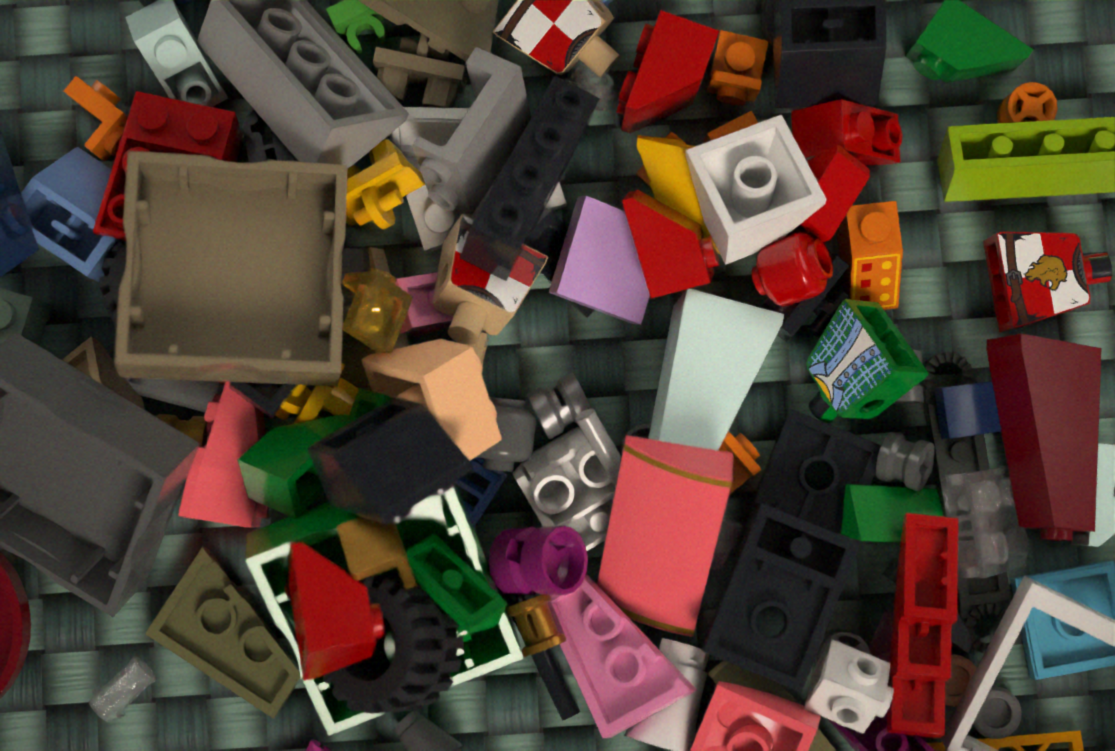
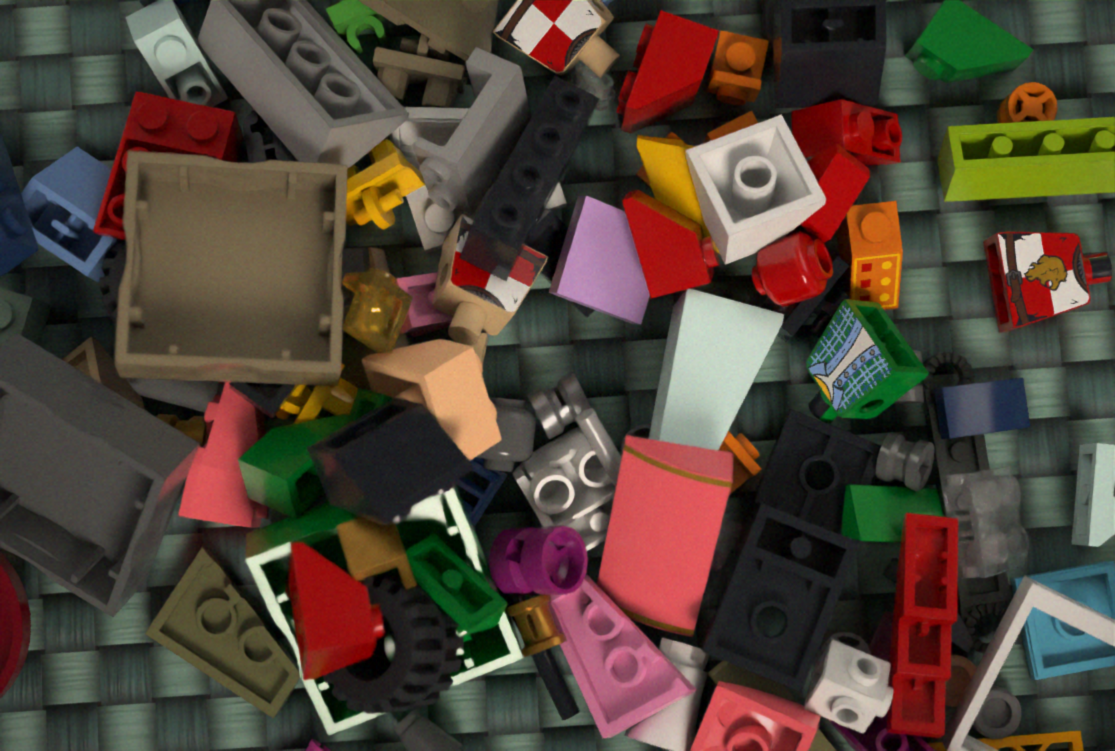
orange bracket [63,76,128,161] -> none
clear pin [89,656,157,723] -> none
dark red slope [986,333,1102,541] -> none

